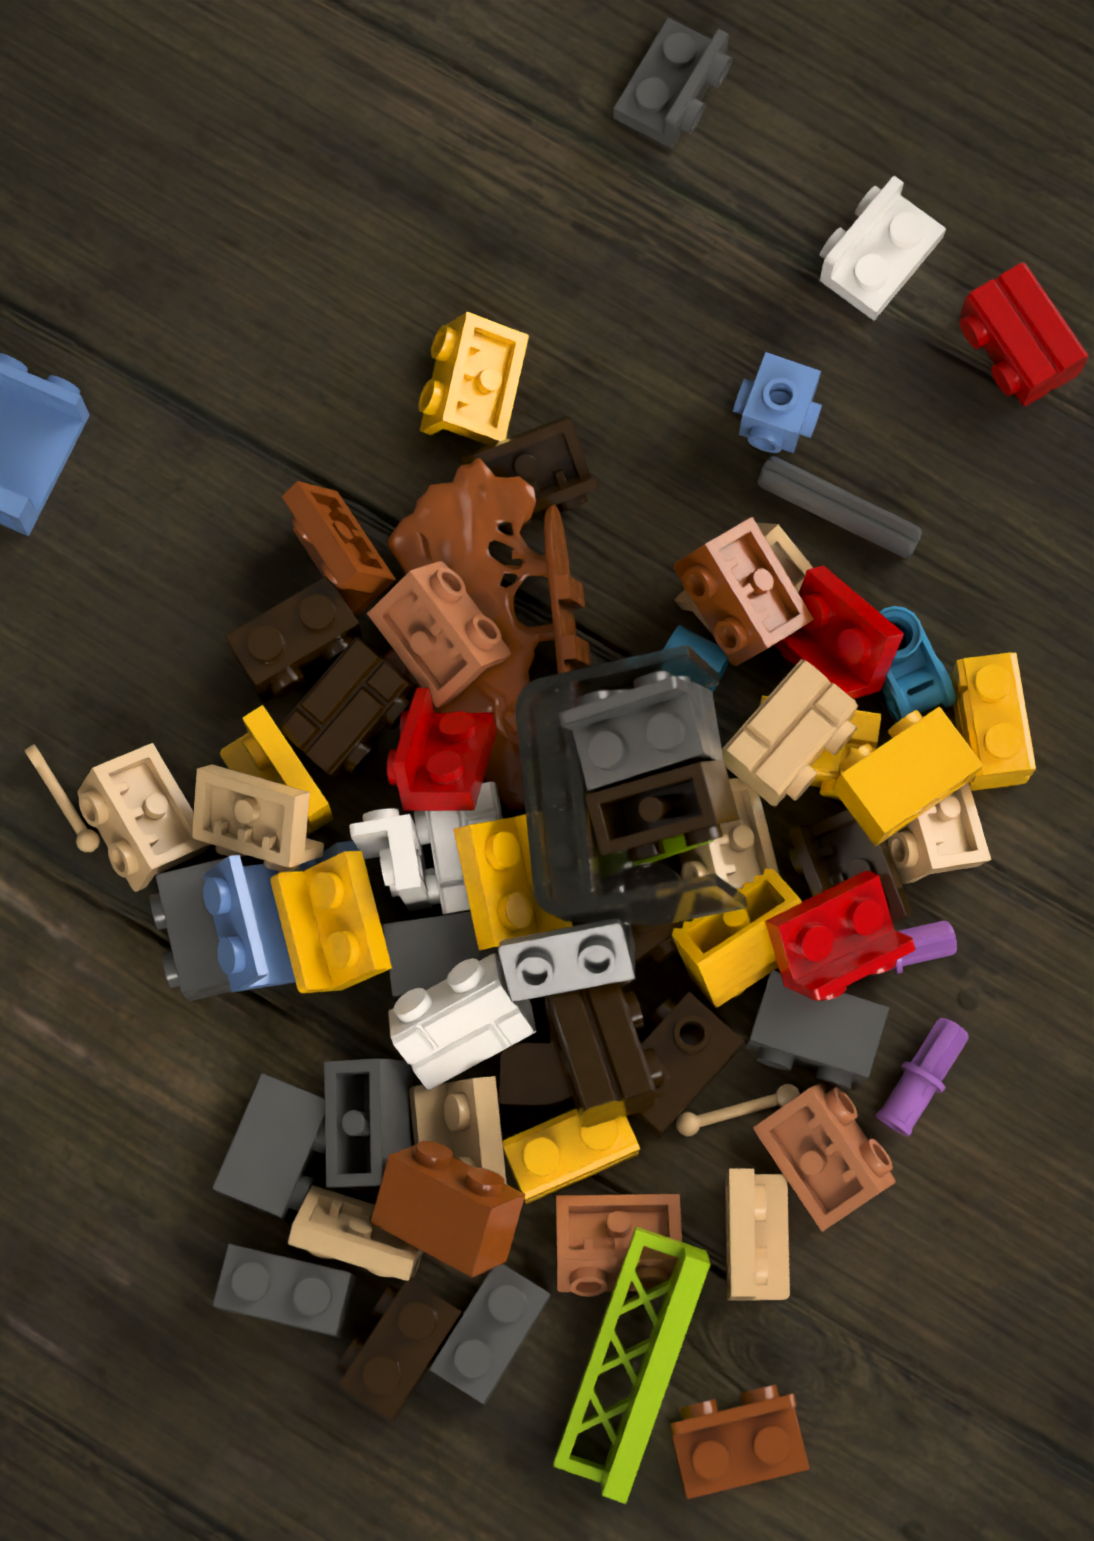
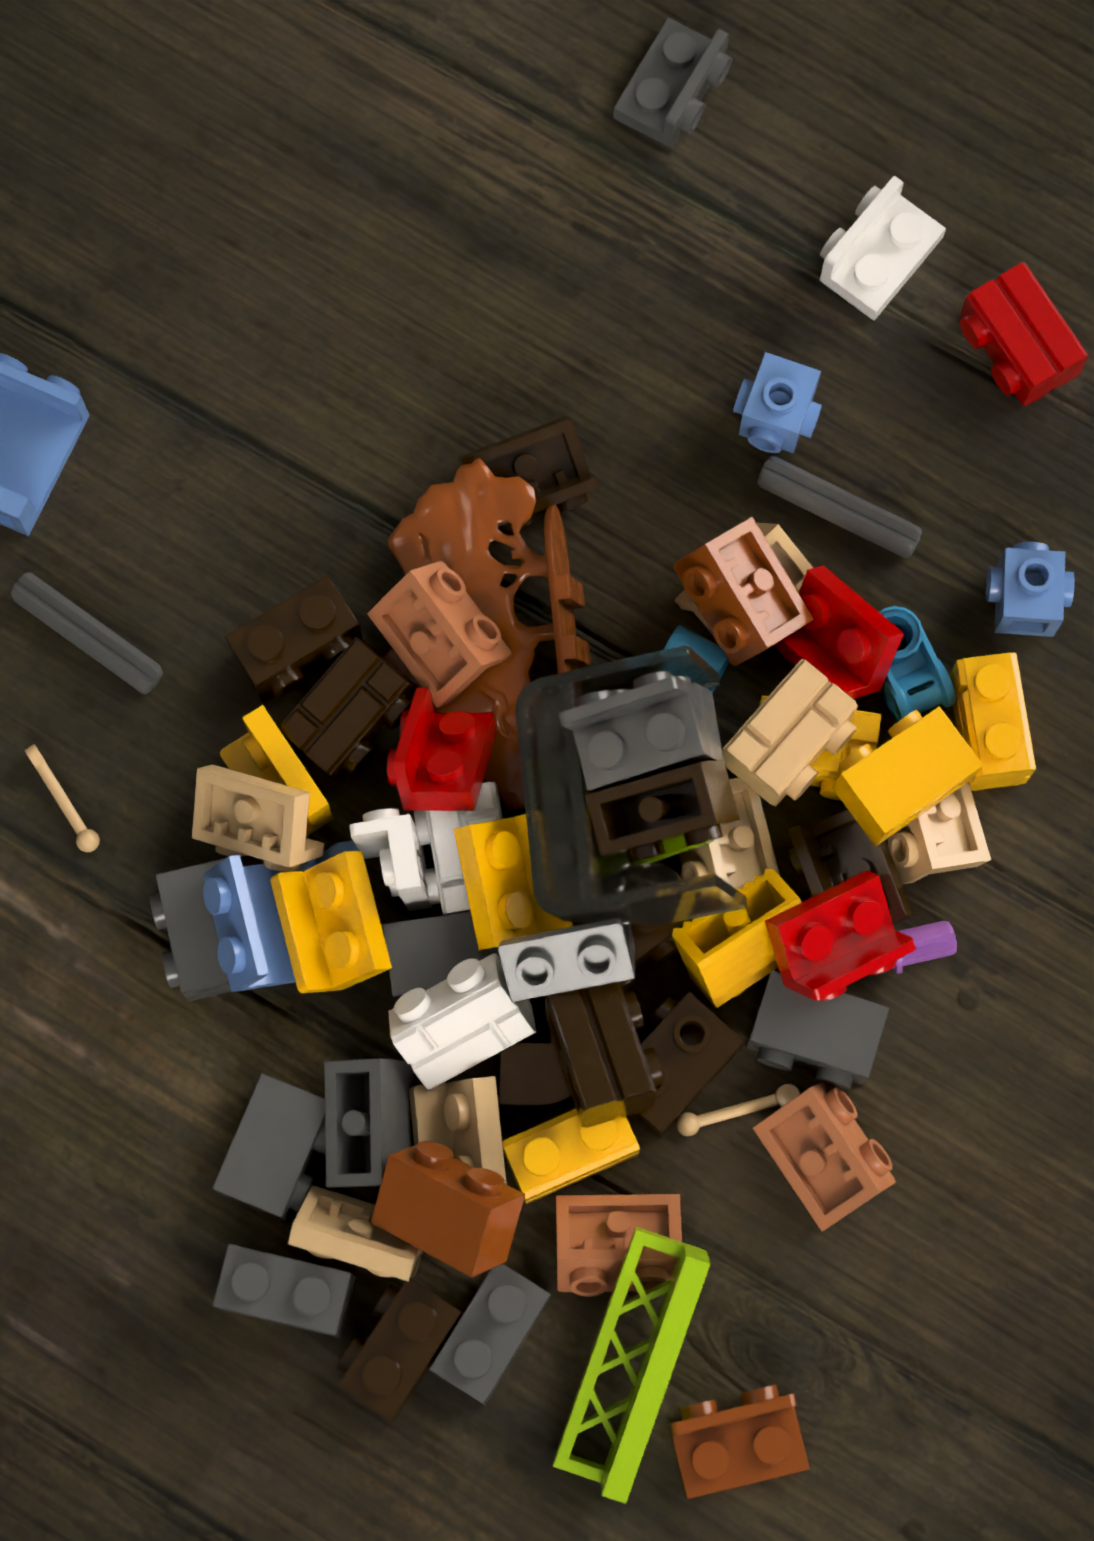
tan bracket [78,743,211,892] -> none
dark orange bracket [282,481,396,616] -> none
yellow bracket [419,312,529,445] -> none
tan bracket [725,1169,790,1300] -> none
medium lavender axle [876,1018,969,1137] -> none
none -> dark grey axle [10,572,164,694]
none -> medium blue brick [986,542,1075,637]

